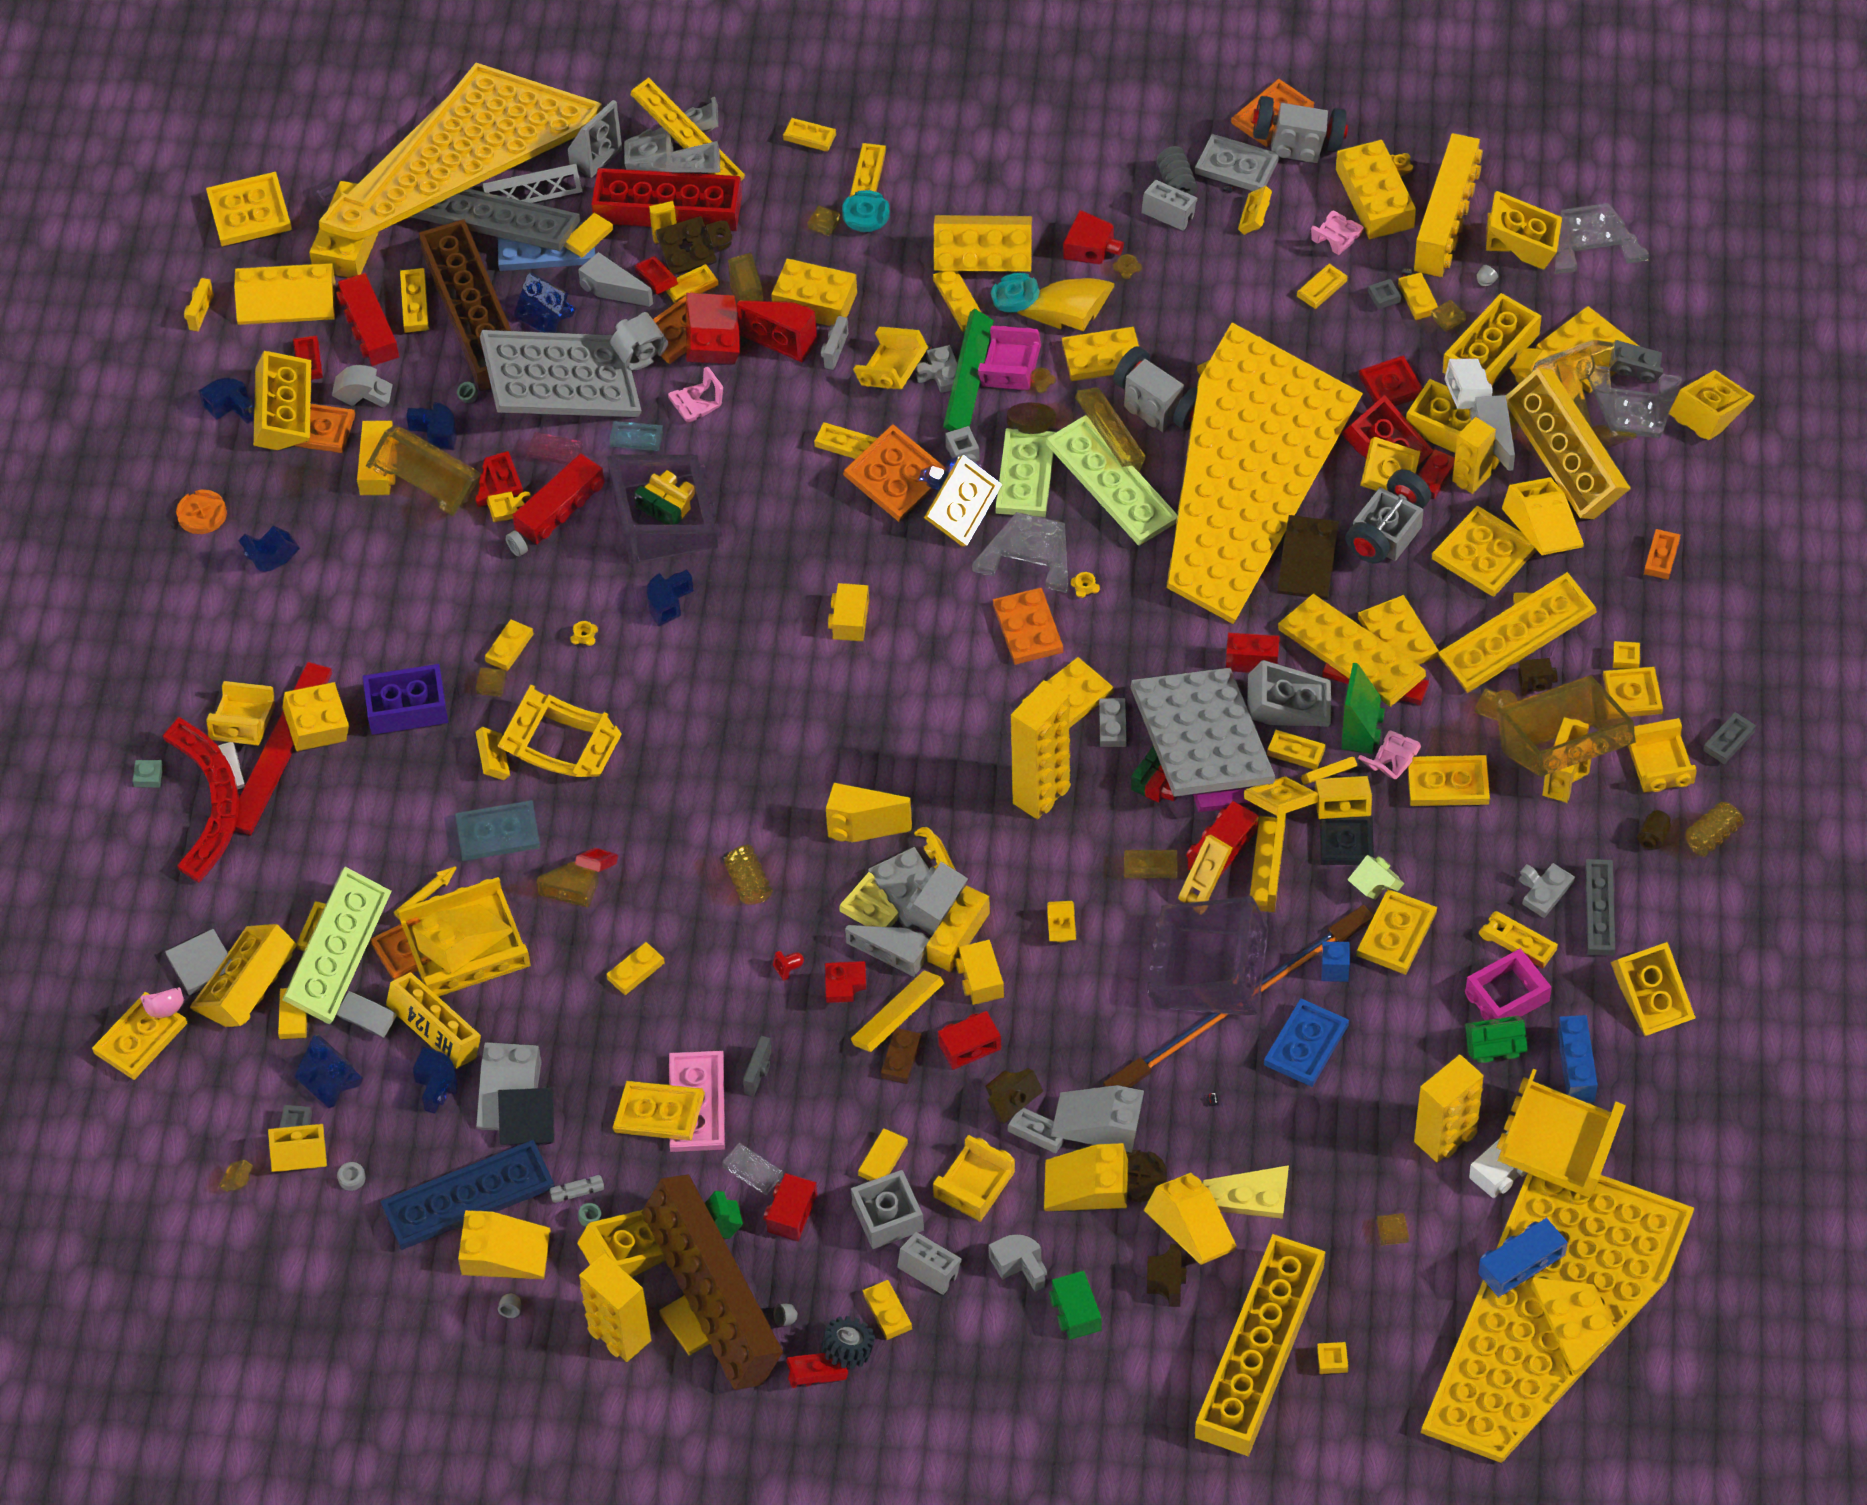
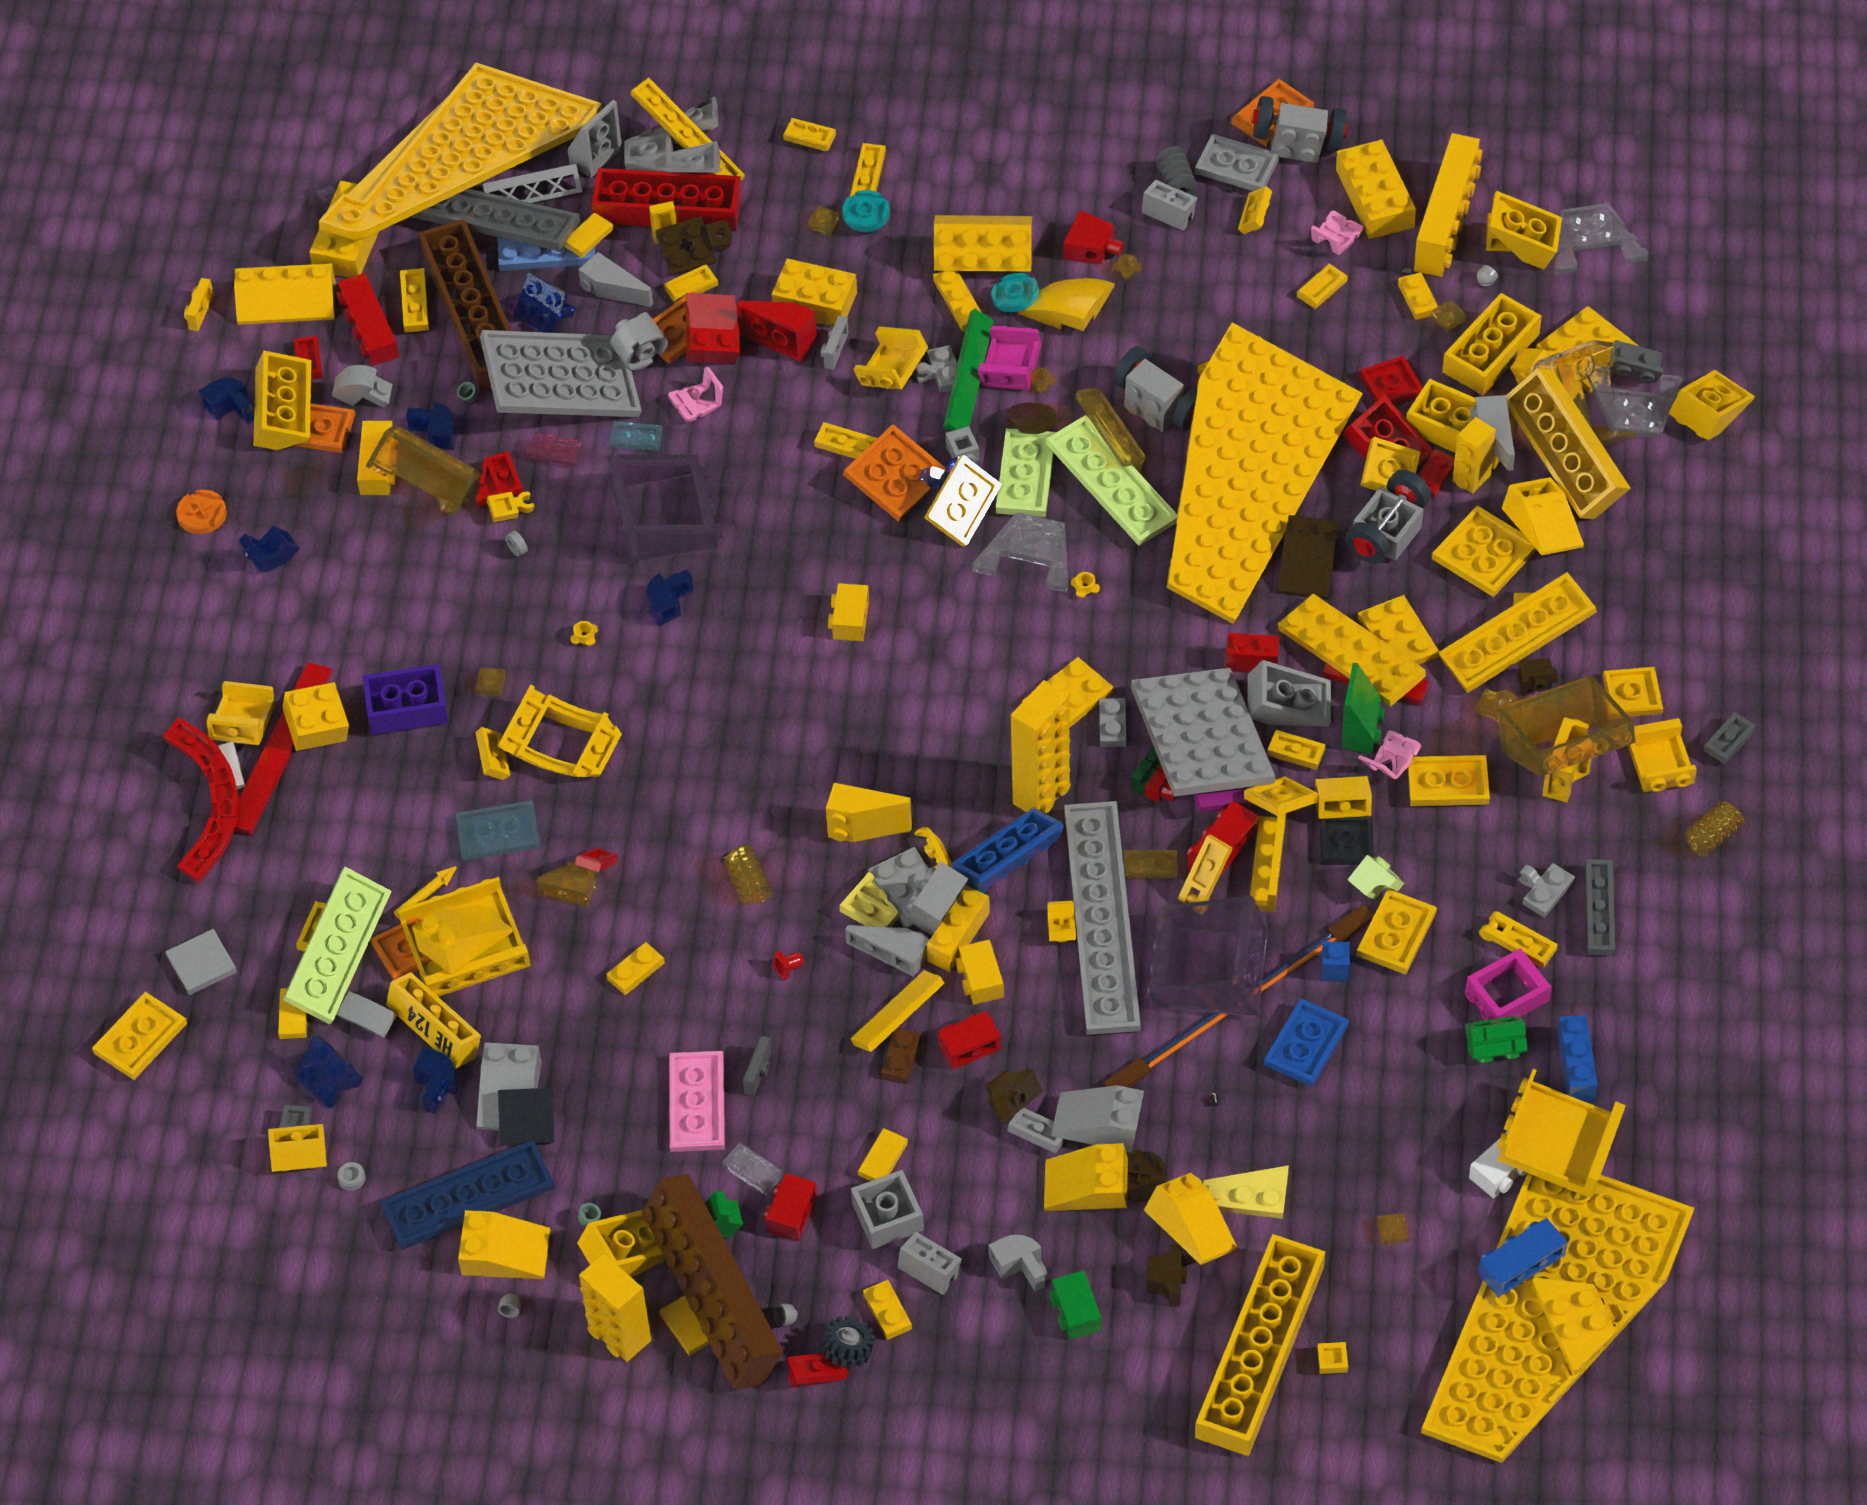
sand green plate [133,760,163,787] -> none
bright pink hair [140,987,184,1018] -> none
yellow slope [190,924,297,1027] -> none
yellow plate [206,172,292,246] -> none
clear yellow plate [219,1160,253,1192] -> none
yellow plate [485,619,534,671] -> none
red brick [513,453,605,545] -> none
light grey axle [550,1175,604,1203] -> none
yellow tile [613,1081,705,1141] -> none
red tile [634,256,678,294] -> none
hips [634,470,695,529] -> none
clear yellow slope [728,252,763,303] -> none
red brick [825,961,866,1003] -> none
yellow panel [933,1135,1015,1222] -> none
orange plate [993,587,1063,665] -> none
yellow plate [1062,326,1139,381] -> none
yellow tile [1301,757,1357,785] -> none
dark grey plate [1368,279,1401,310] -> none
yellow plate [1390,153,1413,176] -> none
yellow brick [1414,1055,1484,1163] -> none
white brick [1445,359,1492,409] -> none
yellow slope [1611,942,1695,1036] -> none
yellow plate [1613,641,1640,669] -> none
dark brown brick [1637,810,1671,850] -> none
orange plate [1644,529,1681,580] -> none
none -> blue slope [951,807,1064,893]
none -> light grey plate [1064,801,1141,1035]

